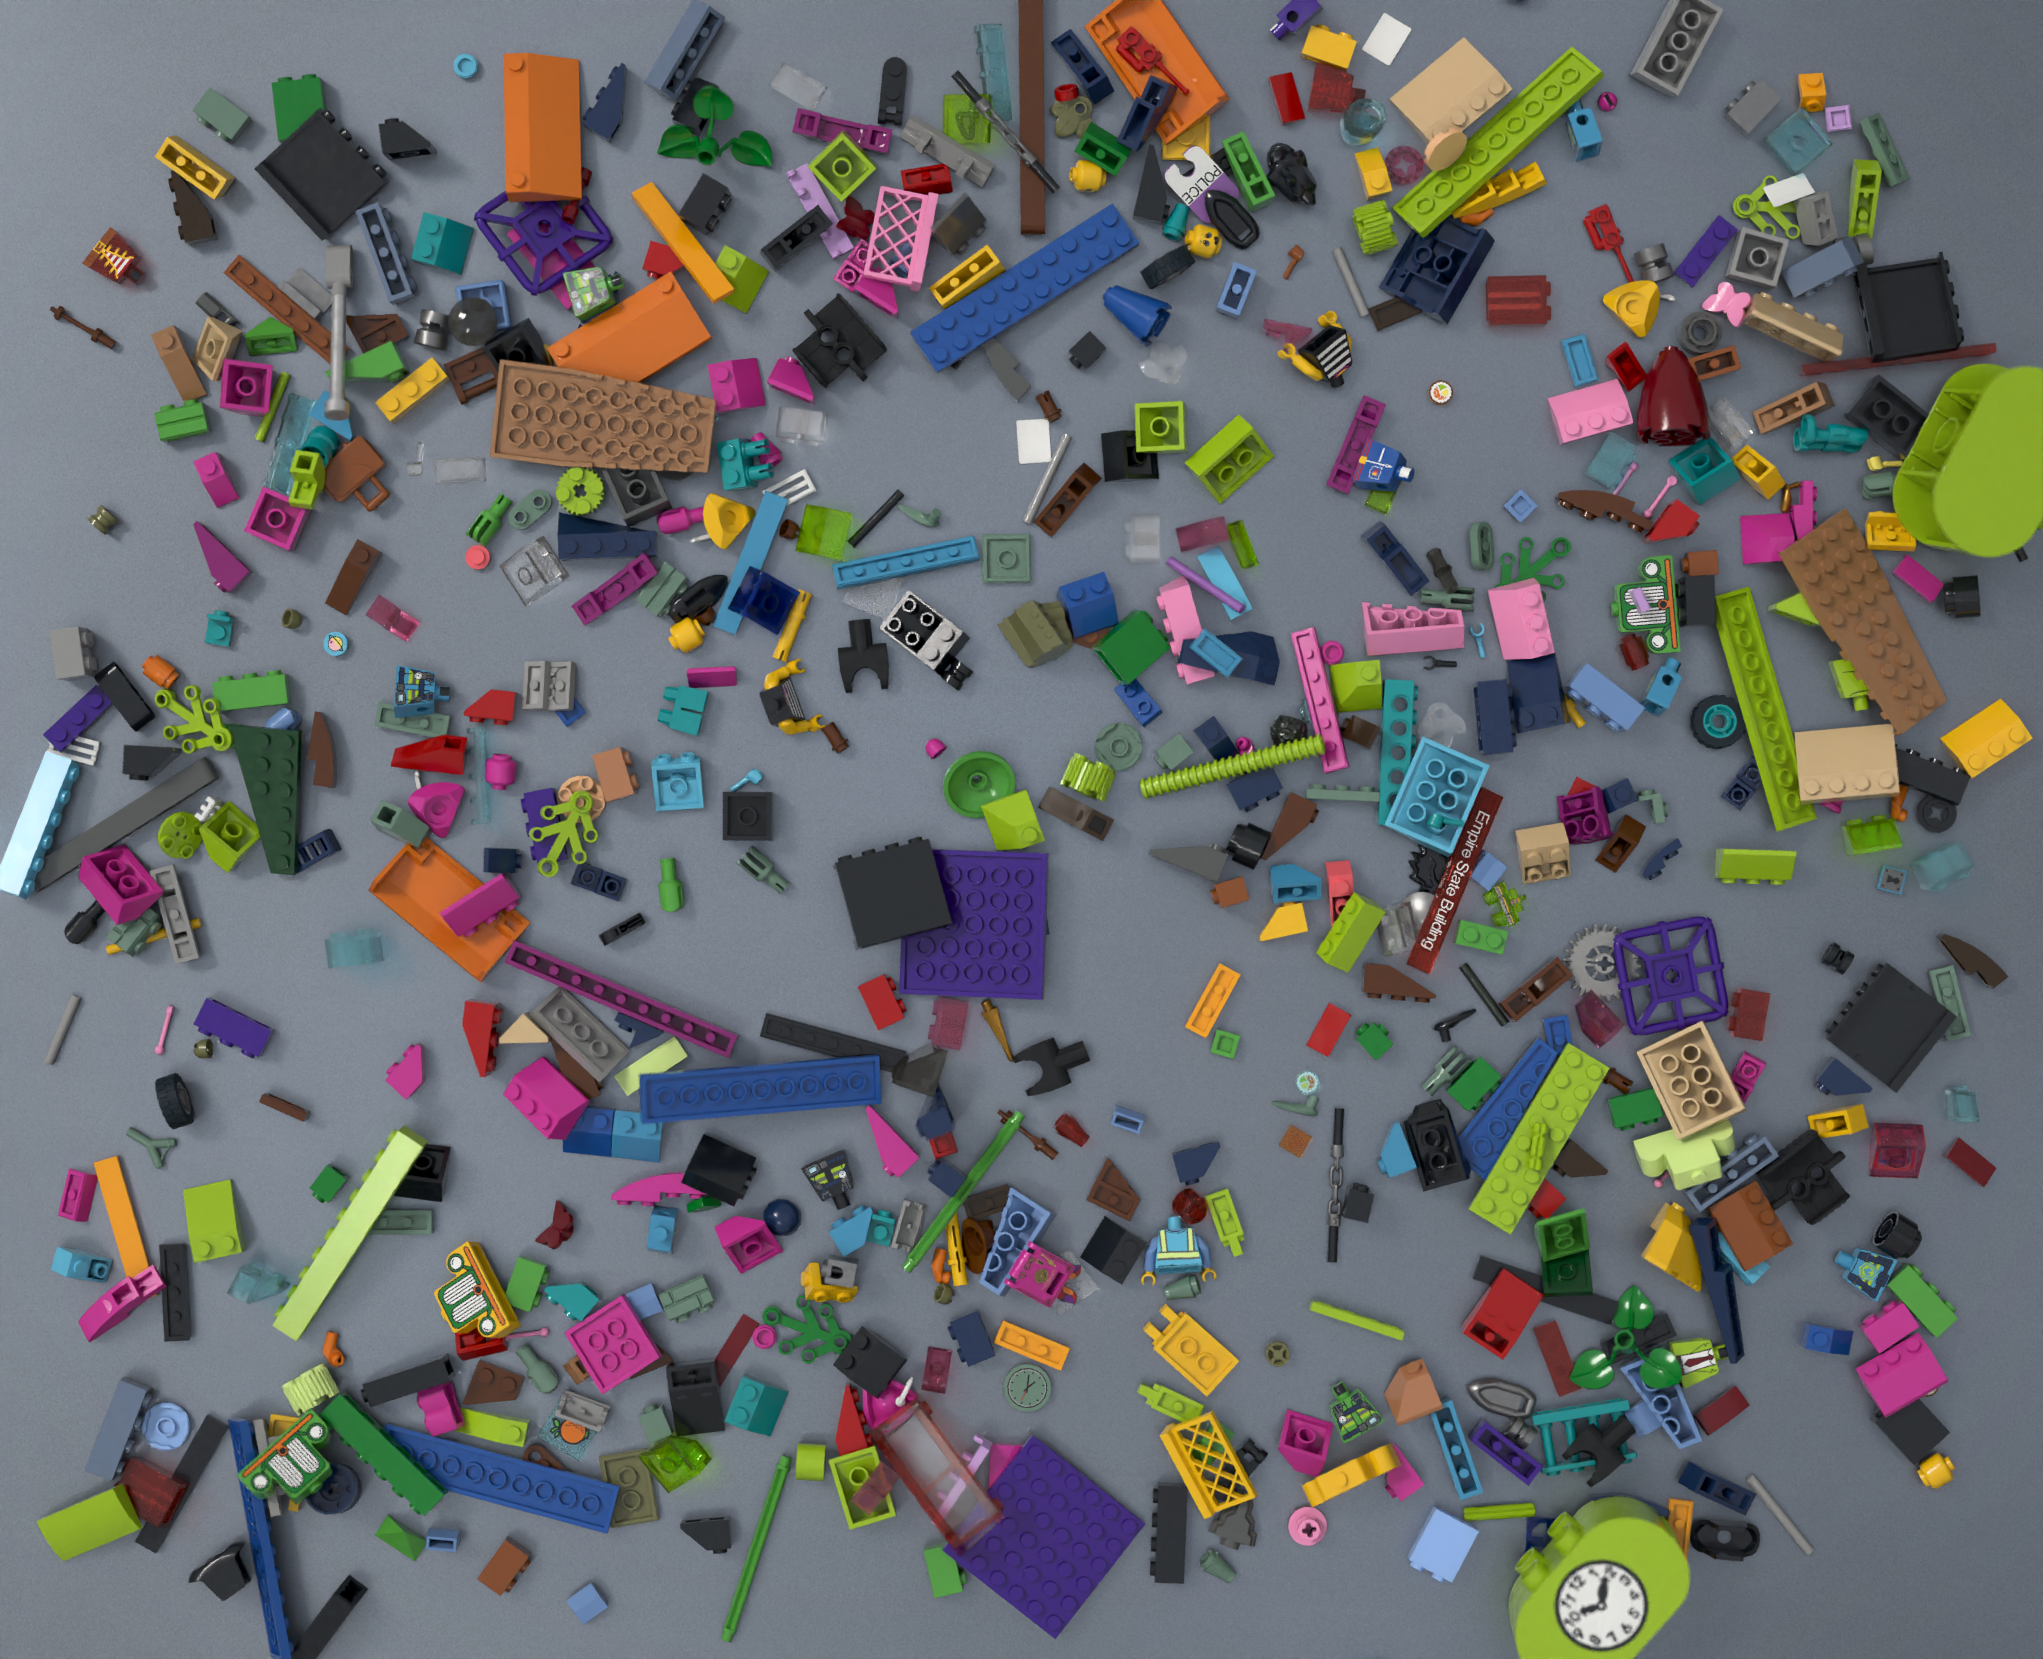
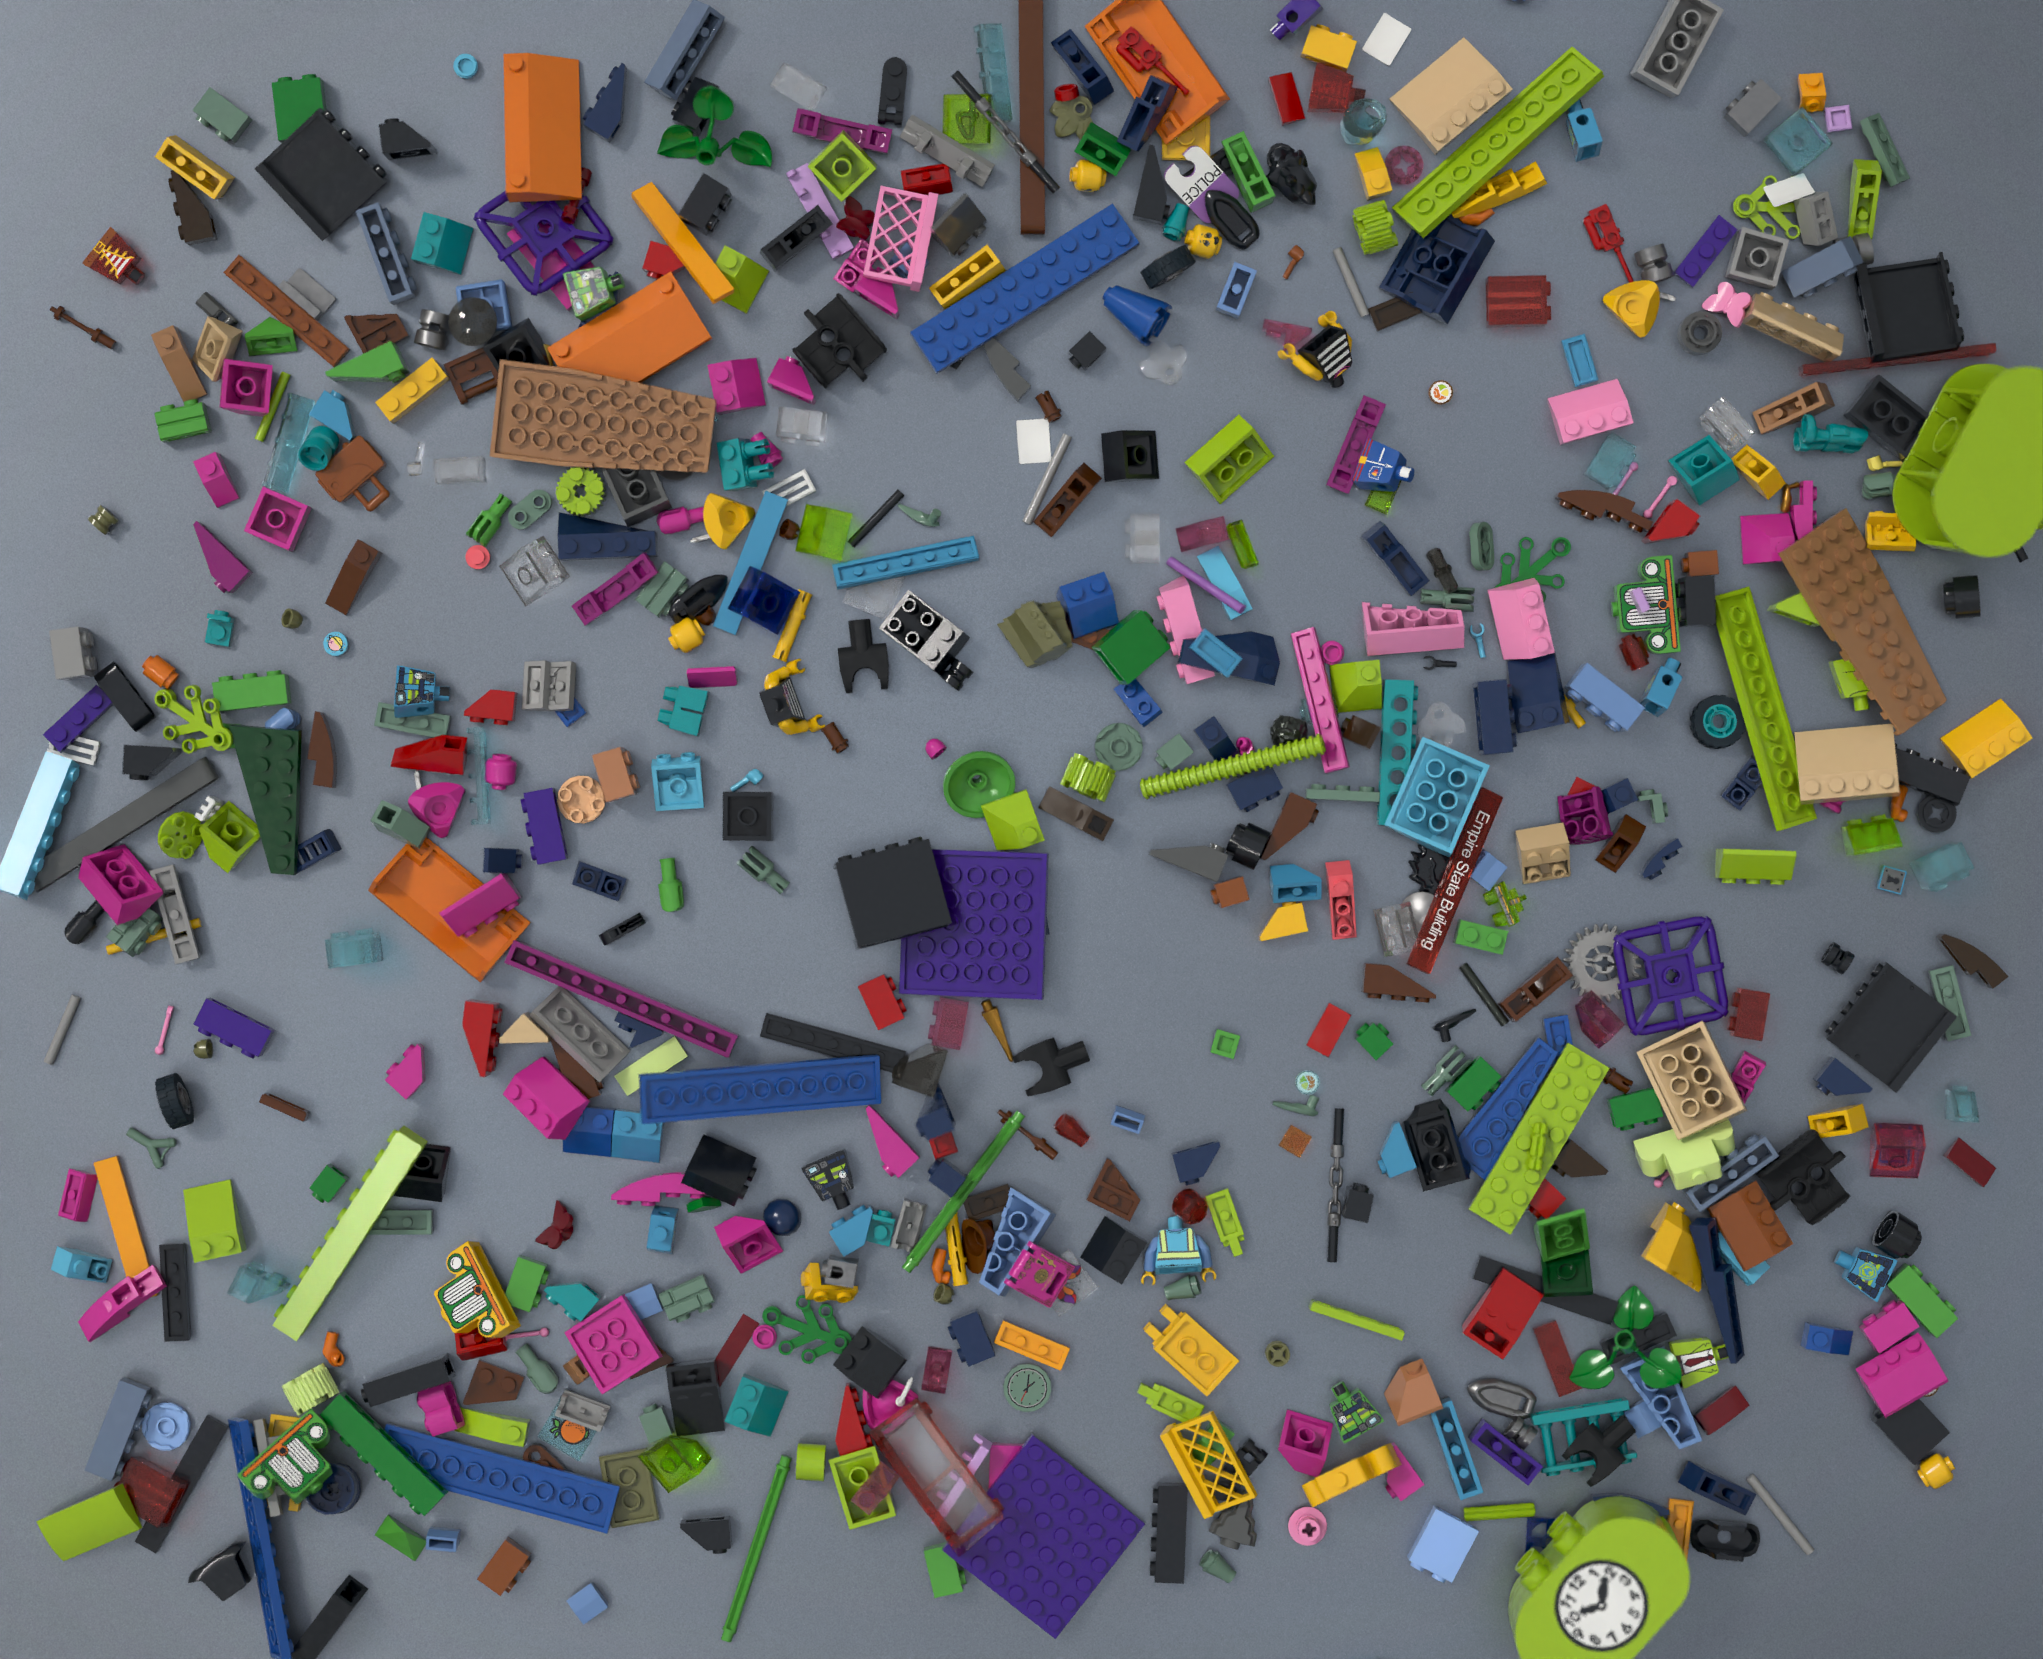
lime brick [288,450,325,510] -> none
flat silver piece [325,245,354,421] -> none
clear pink slope [365,595,420,642] -> none
lime plant [529,791,598,877] -> none
sand green tile [982,534,1031,583] -> none
lime slope [1135,401,1188,454] -> none
light orange plate [1184,963,1241,1038] -> none
lime brick [1316,892,1386,973] -> none
light nougat tile [1424,127,1467,171] -> none
teal hand [1427,813,1464,829] -> none
medium blue plate [1503,489,1537,524] -> none
dark pink hinge [1597,92,1617,112] -> none
red slope [1605,342,1647,392] -> none
dark red cylinder [1637,346,1710,447] -> none
dark orange brick [1688,345,1741,382] -> none
dark pink slope [1892,554,1944,603] -> none

